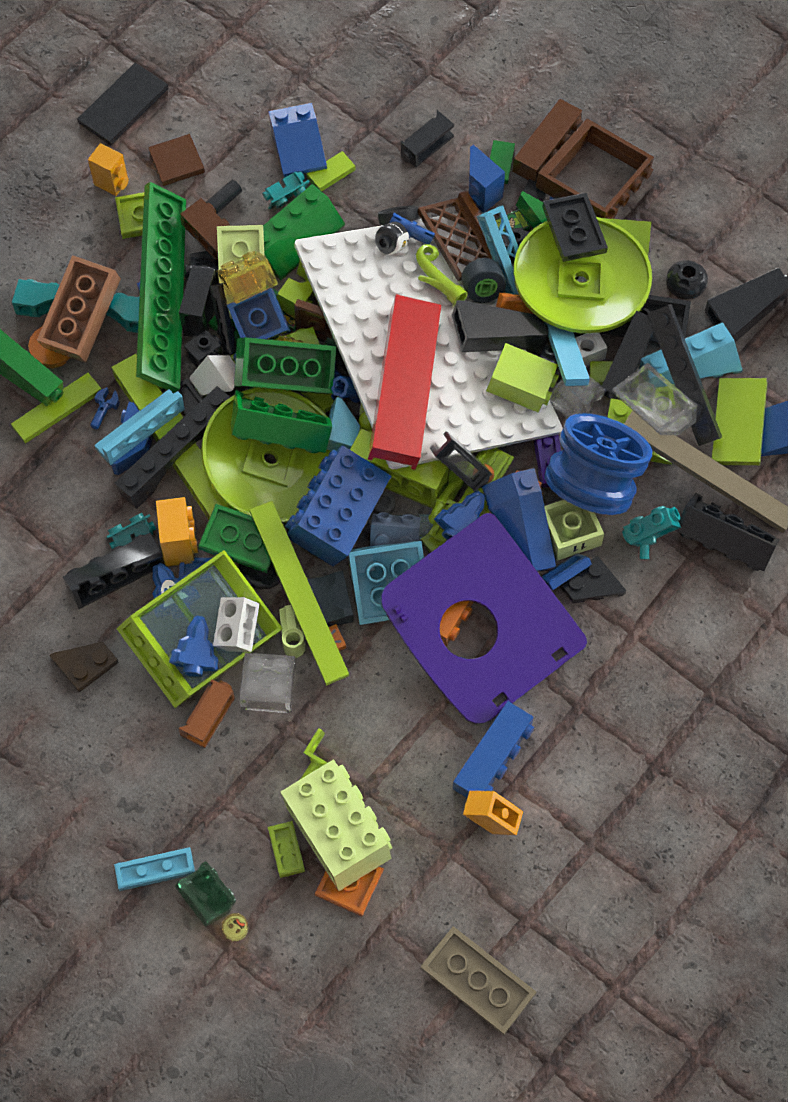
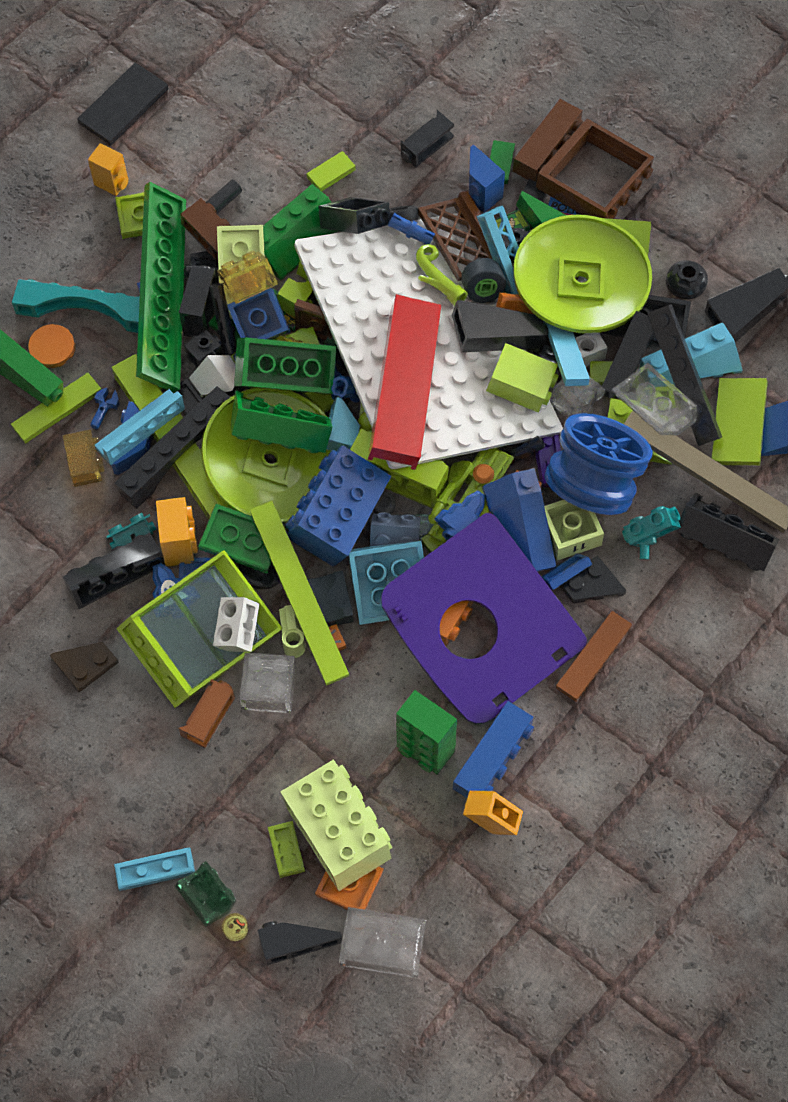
nougat brick [37,255,121,363] -> none
reddish brown tile [148,134,205,186] -> none
blue rock [169,616,218,677] -> none
teal hinge [262,171,310,209] -> none
blue slope [268,103,327,177] -> none
lime bracket [299,728,327,780] -> none
black head [375,222,409,255] -> none
dark tan plate [420,926,537,1036] -> none
black window [430,431,492,492] -> none
black plate [542,193,608,262] -> none
none -> clear yellow brick [63,429,105,487]
none -> black slope [258,921,343,966]
none -> black window [318,197,390,234]
none -> clear brick [339,907,426,978]
none -> green brick [396,690,457,775]
none -> black axle [505,436,545,465]
none -> dark orange tile [556,611,632,702]

